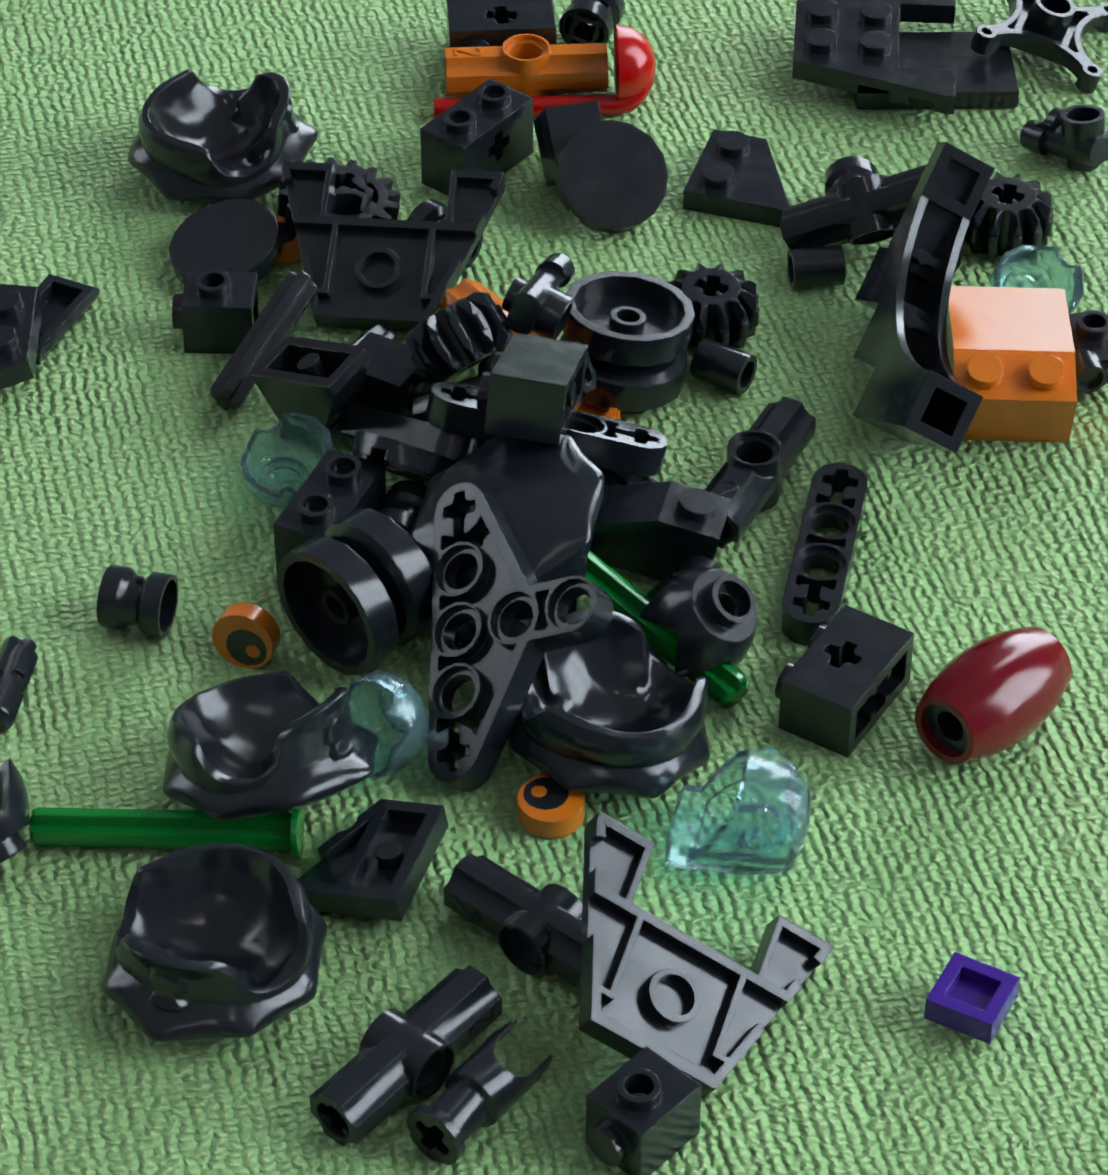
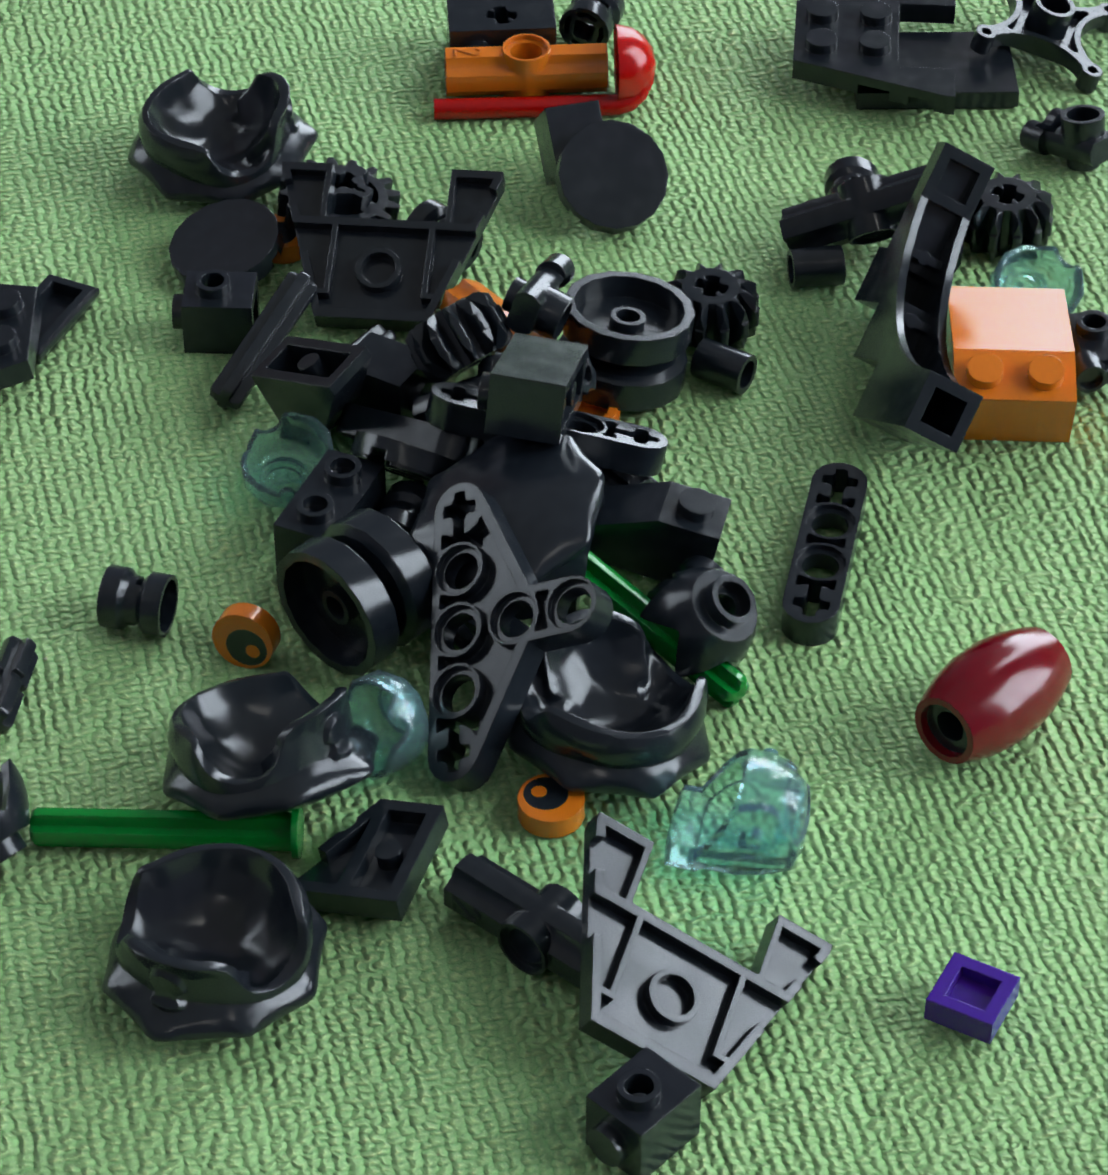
black piece [309,965,502,1147] -> none
black piece [406,1019,553,1165] -> none
black brick [420,79,533,196] -> none
black wing [683,129,790,227] -> none
black piece [705,396,816,548] -> none
black brick [775,605,914,758] -> none

